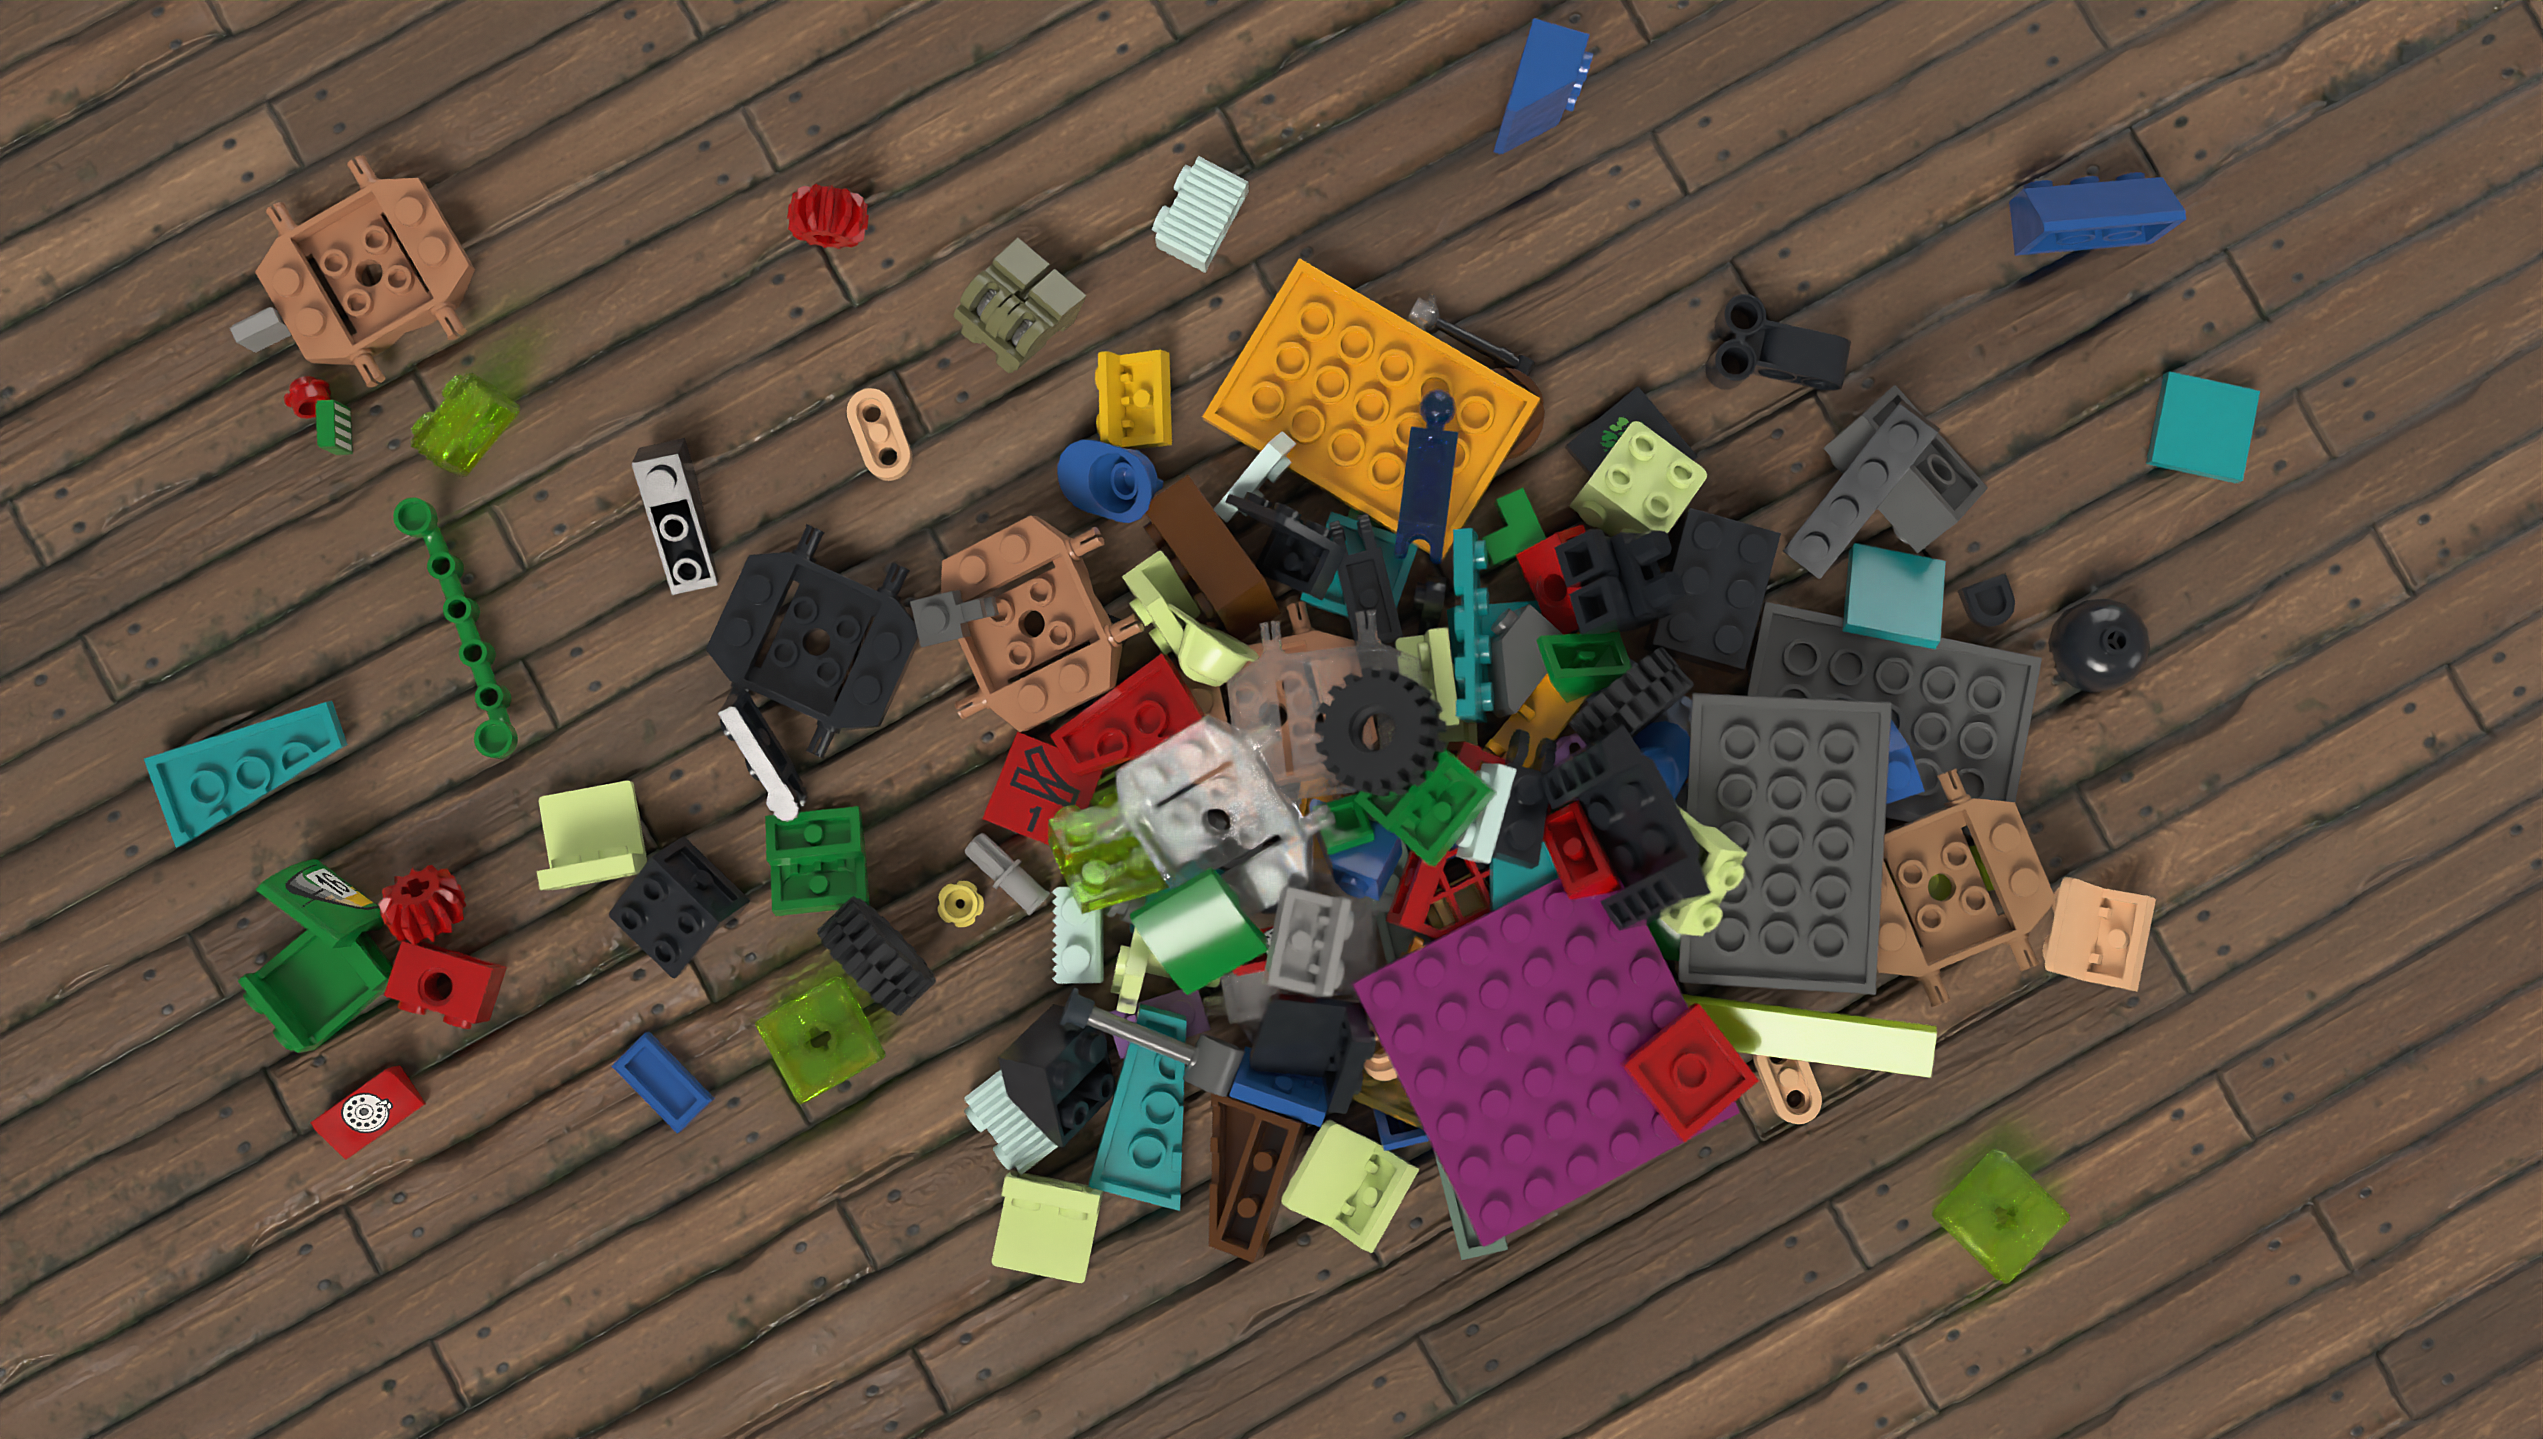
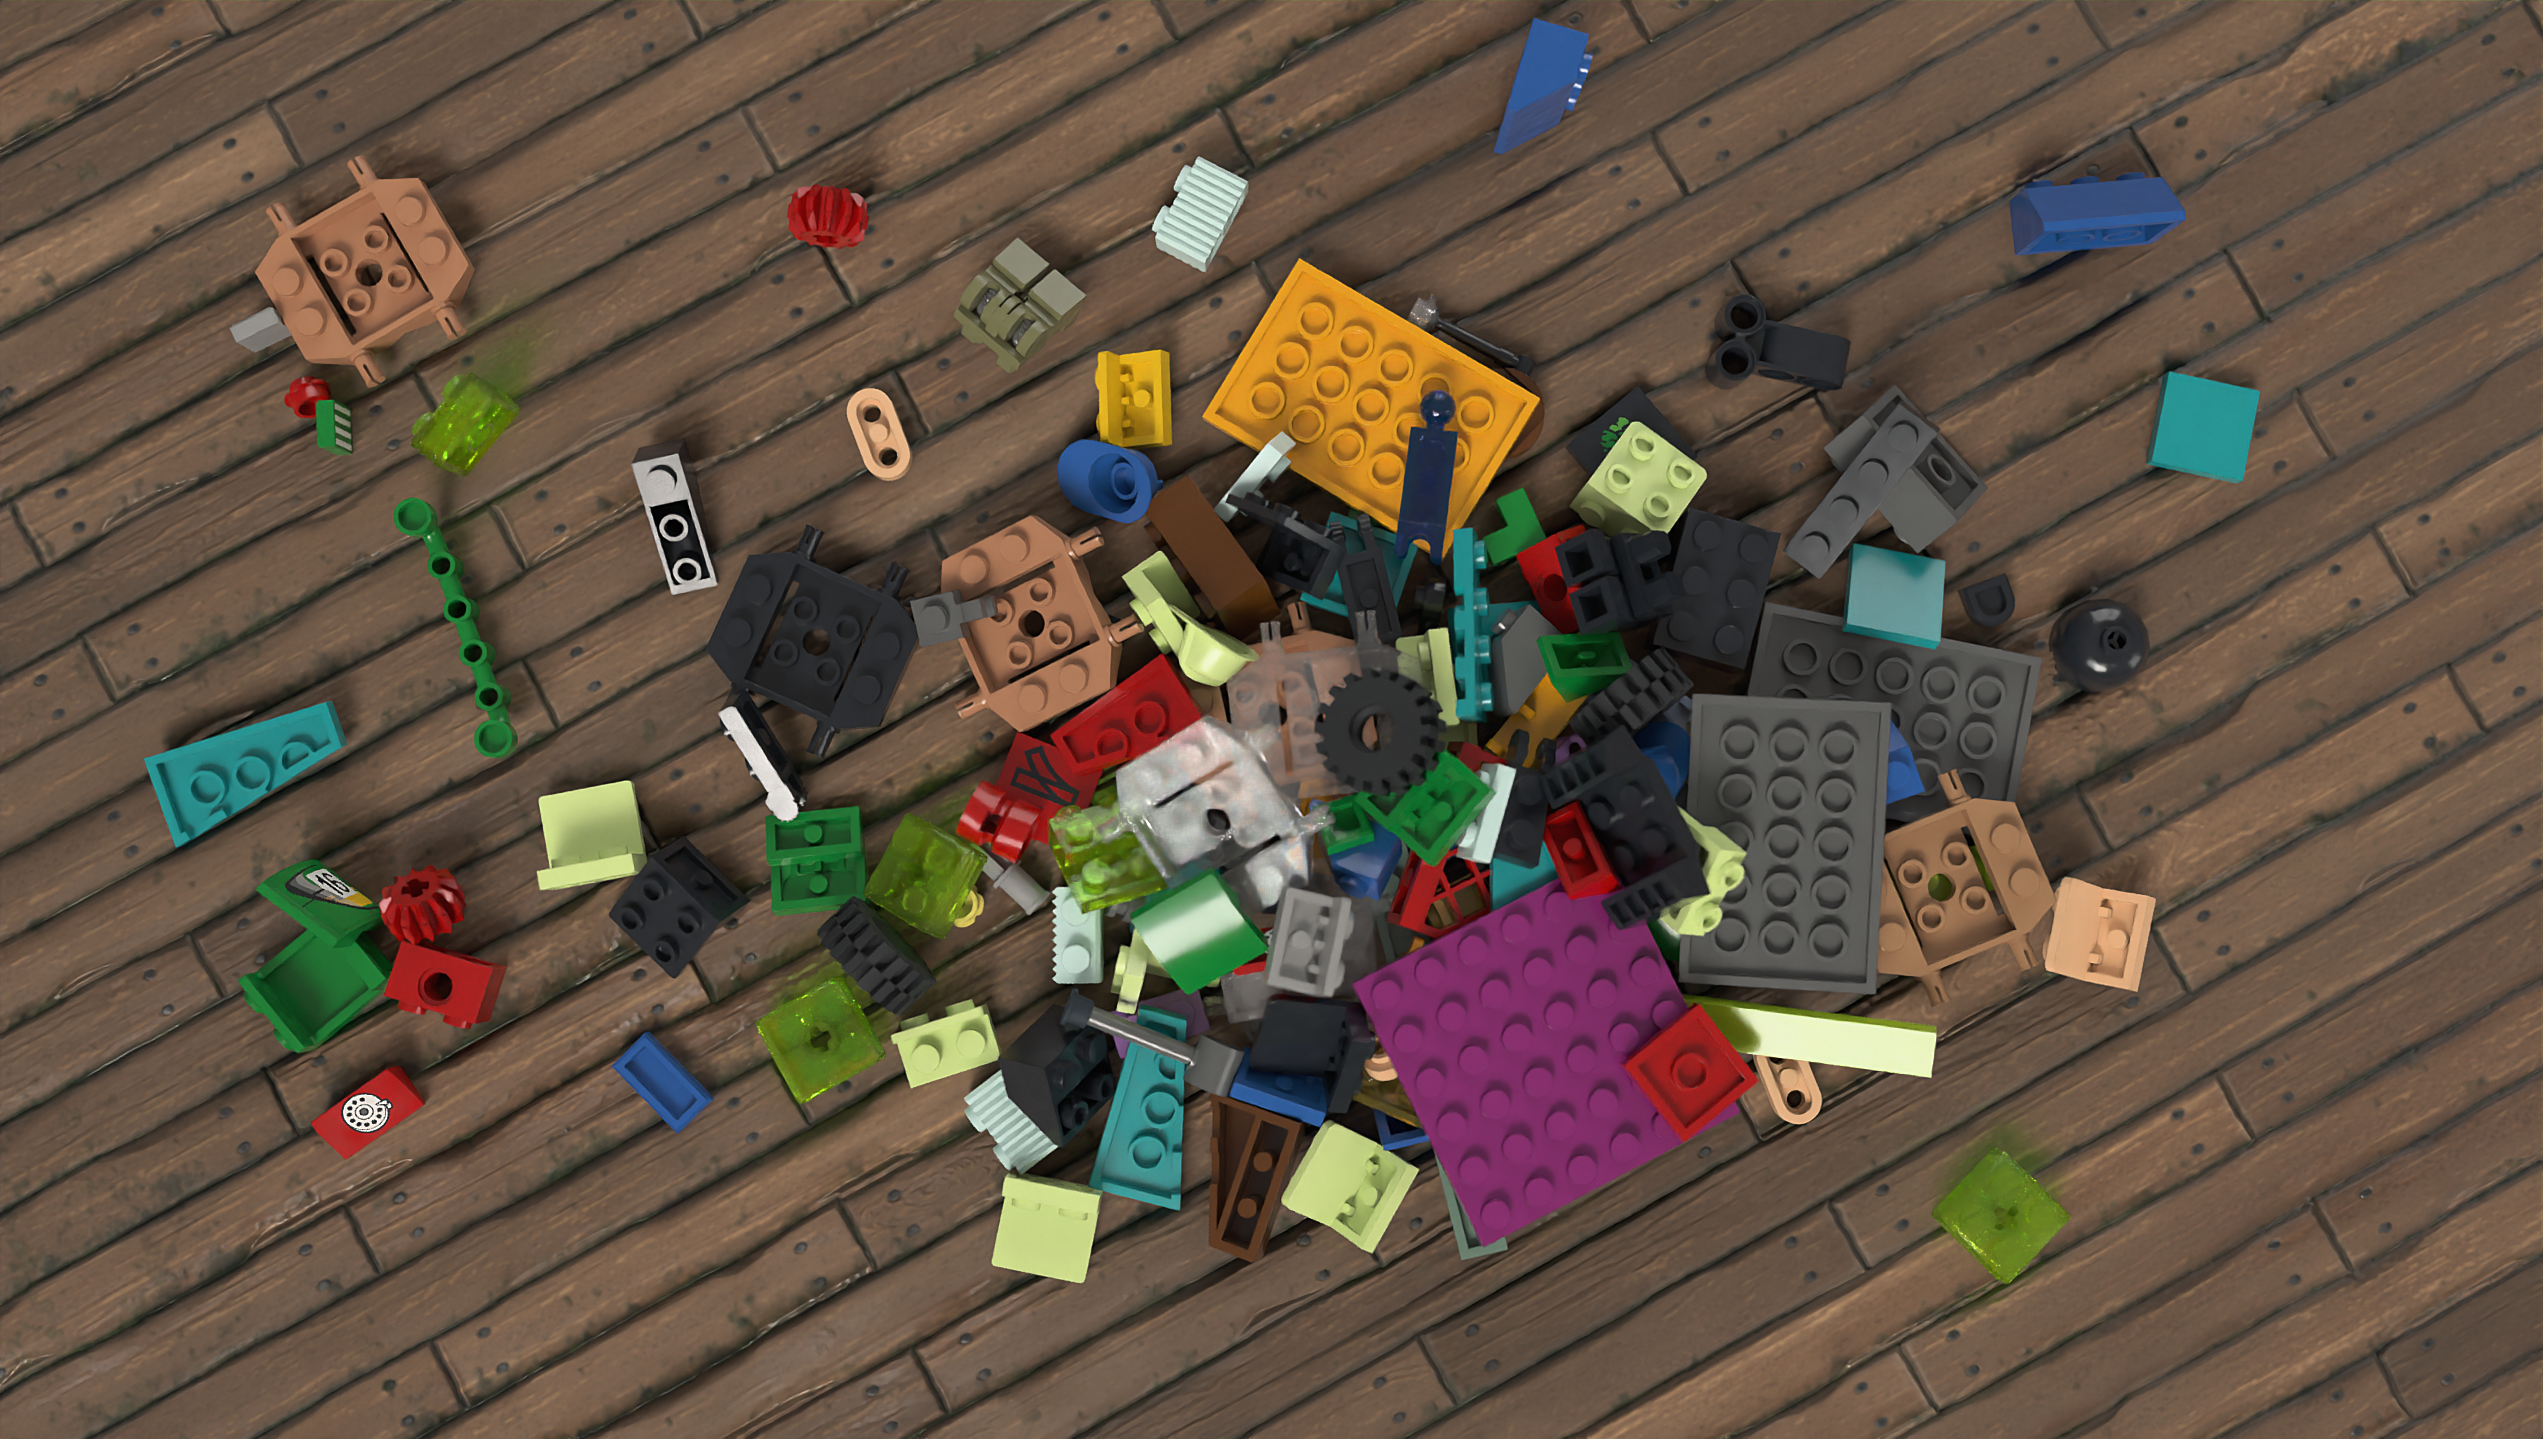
none -> clear neon green brick [863,813,988,939]
none -> yellowish green bracket [891,999,1002,1088]
none -> red wheel [956,780,1044,864]

